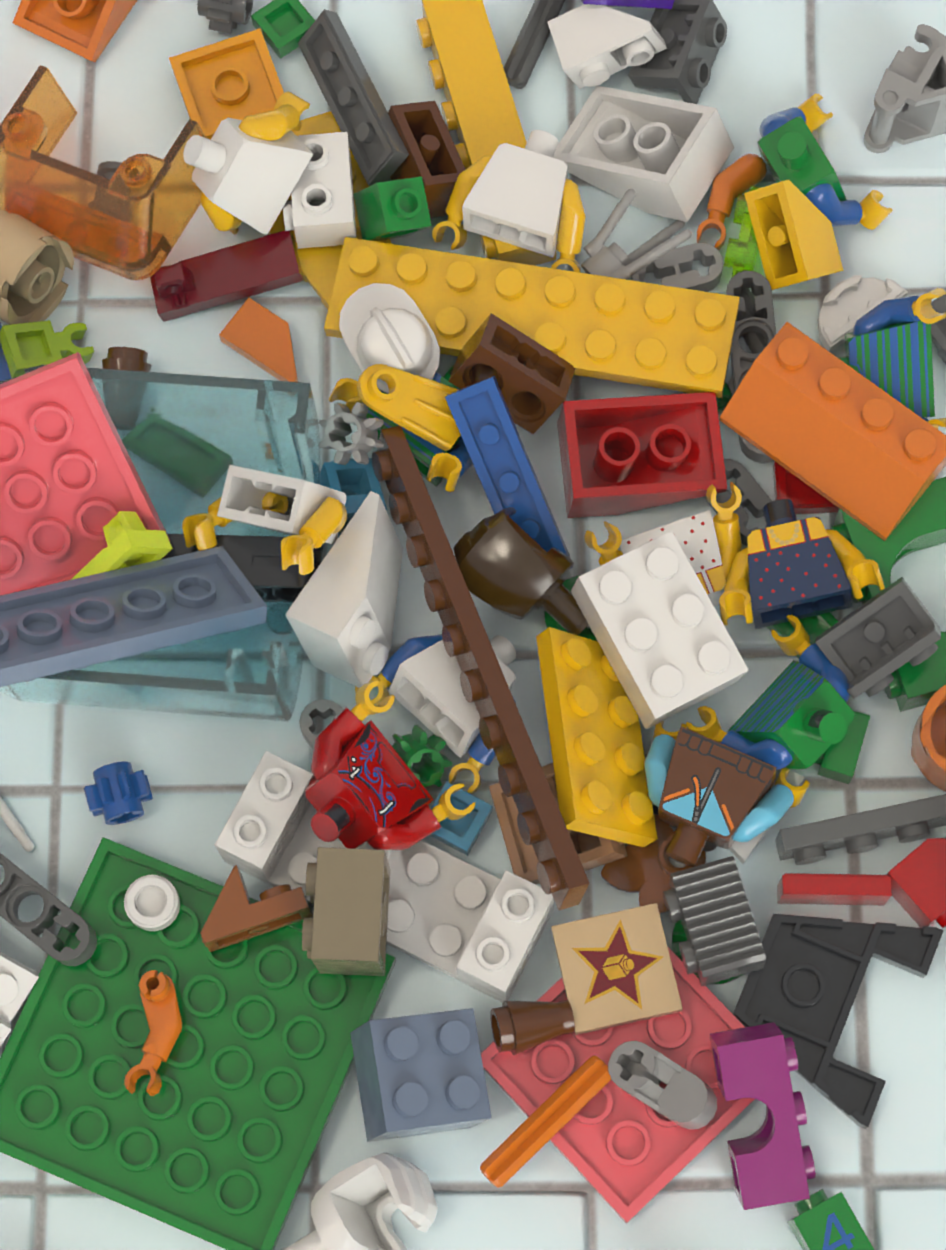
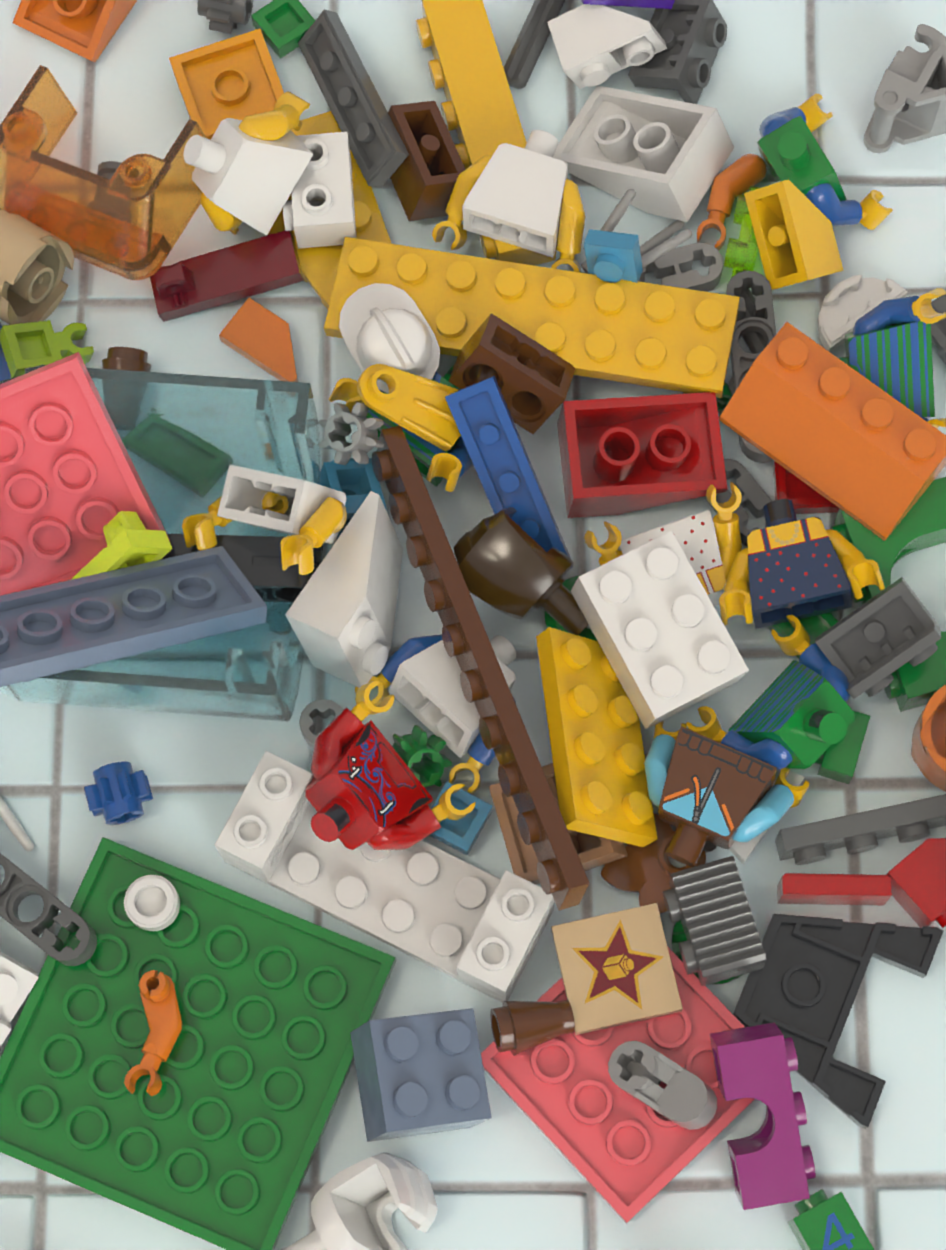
dark orange slope [201,865,313,952] -> none
dark tan brick [302,847,391,976] -> none
green brick [353,176,432,241] -> none
orange axle [480,1055,611,1188] -> none
none -> dark azure plate [584,229,643,283]

